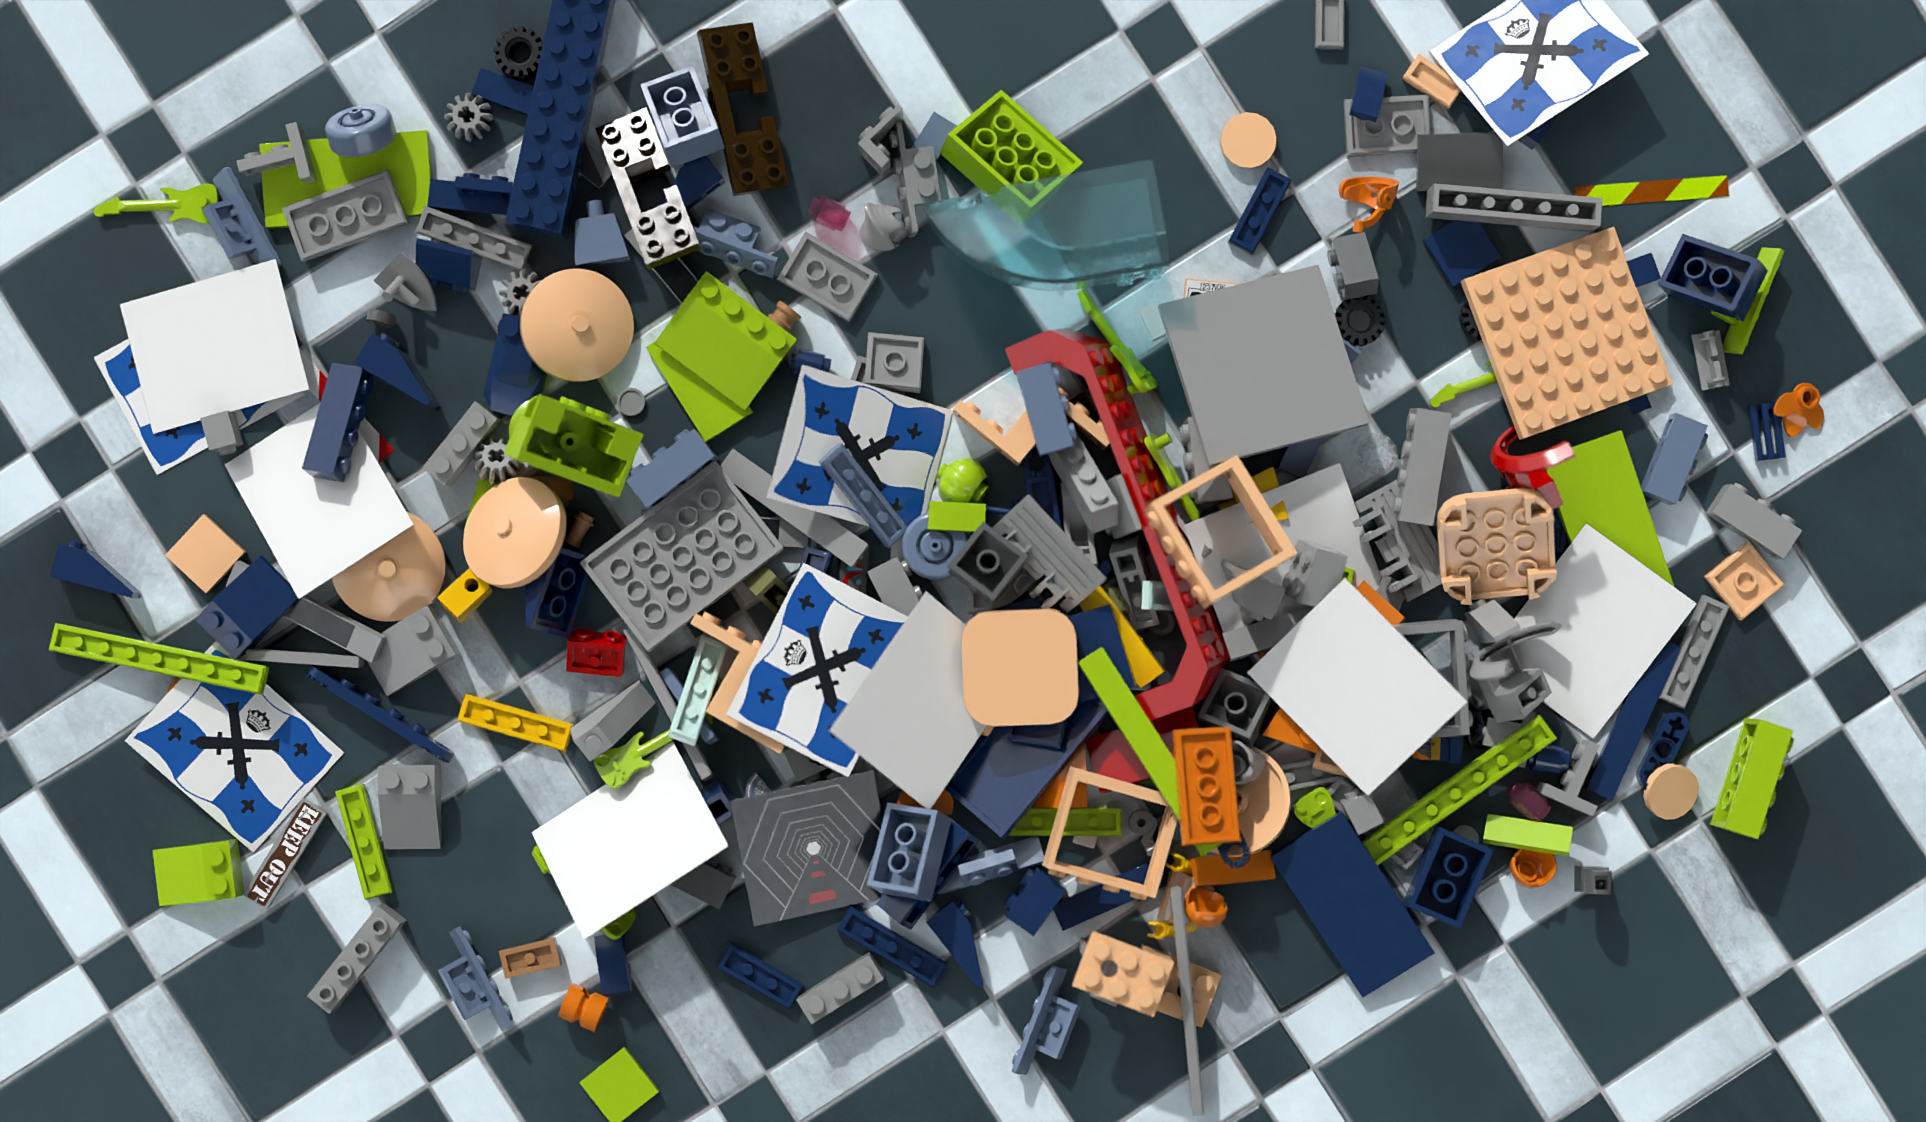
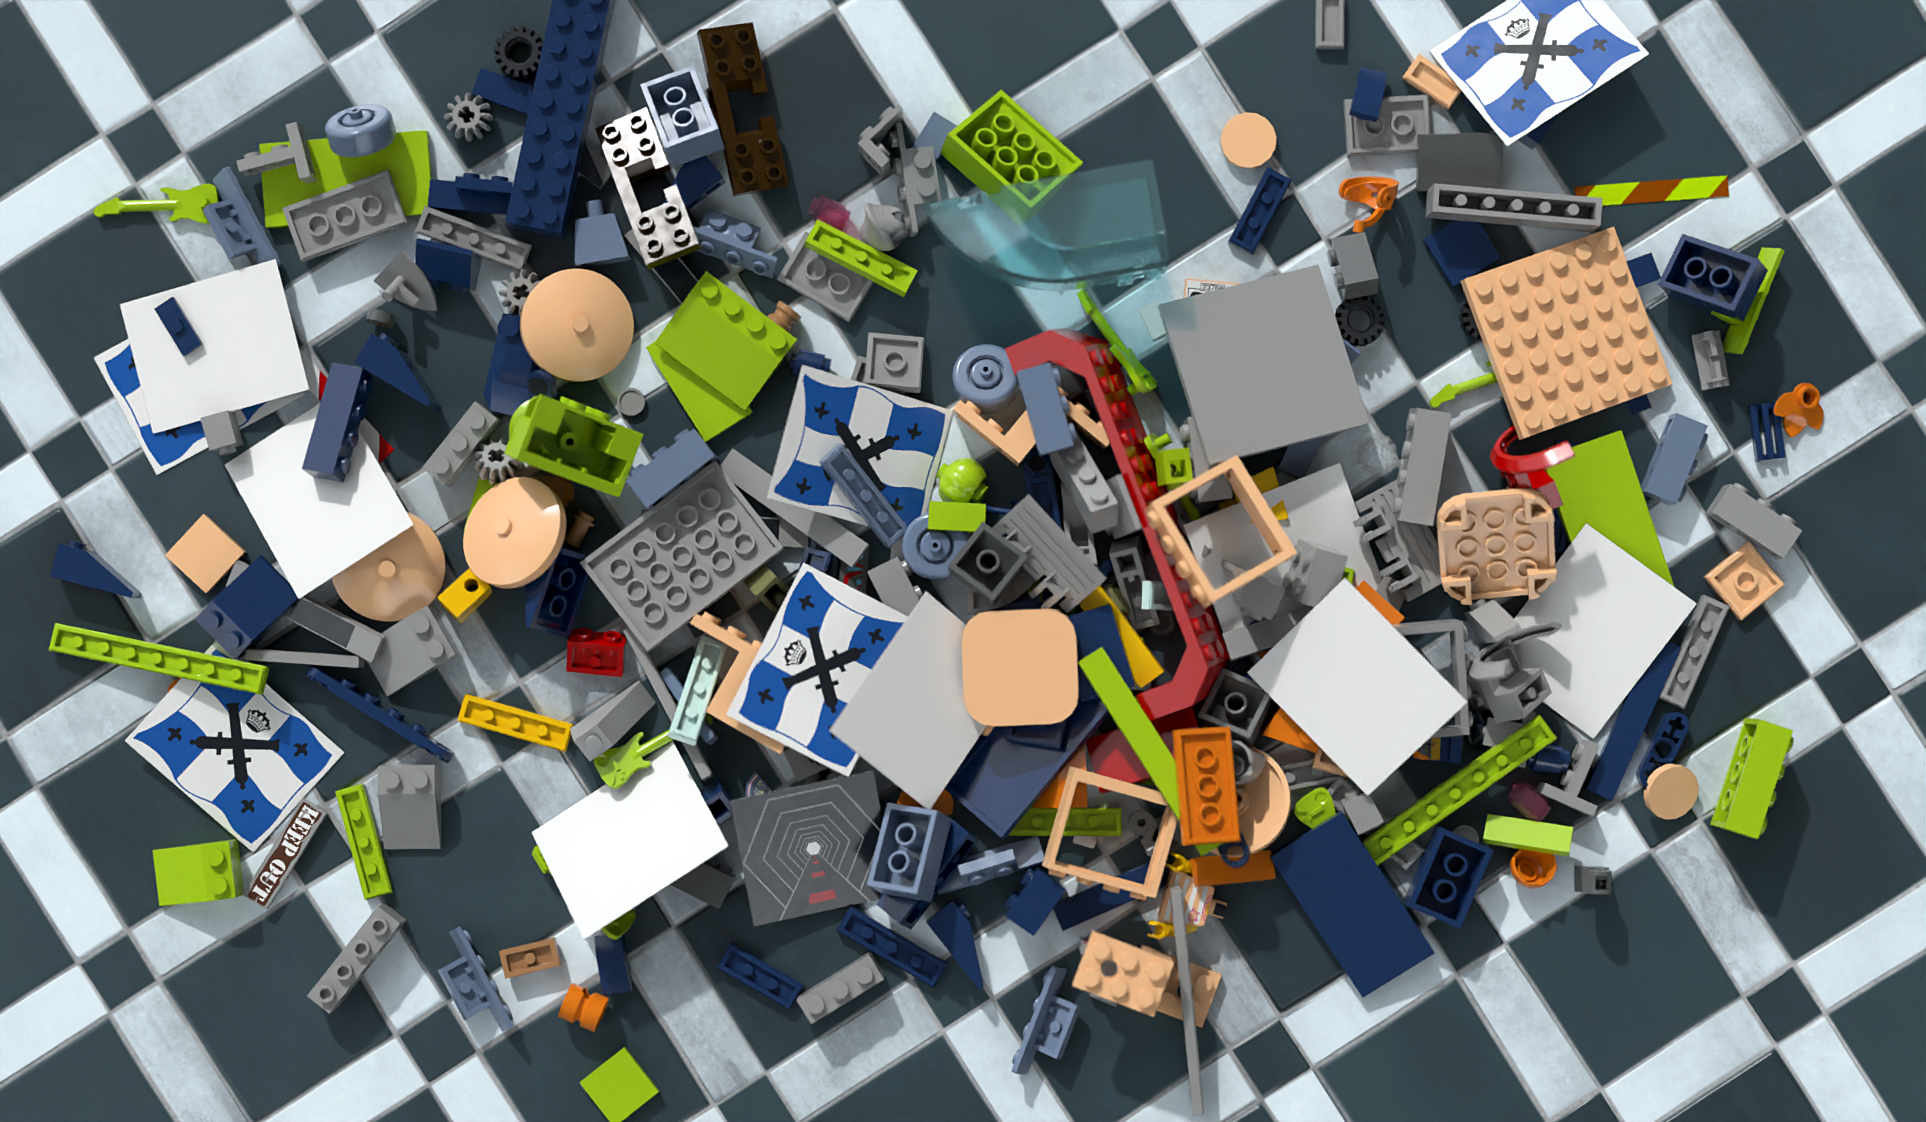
orange hair [1184,887,1228,928] -> none
none -> dark blue piece [154,297,203,356]
none -> tile [526,369,558,399]
none -> lime plate [804,219,918,297]
none -> sand blue wheel [952,344,1020,414]
none -> lime brick [1152,447,1193,491]

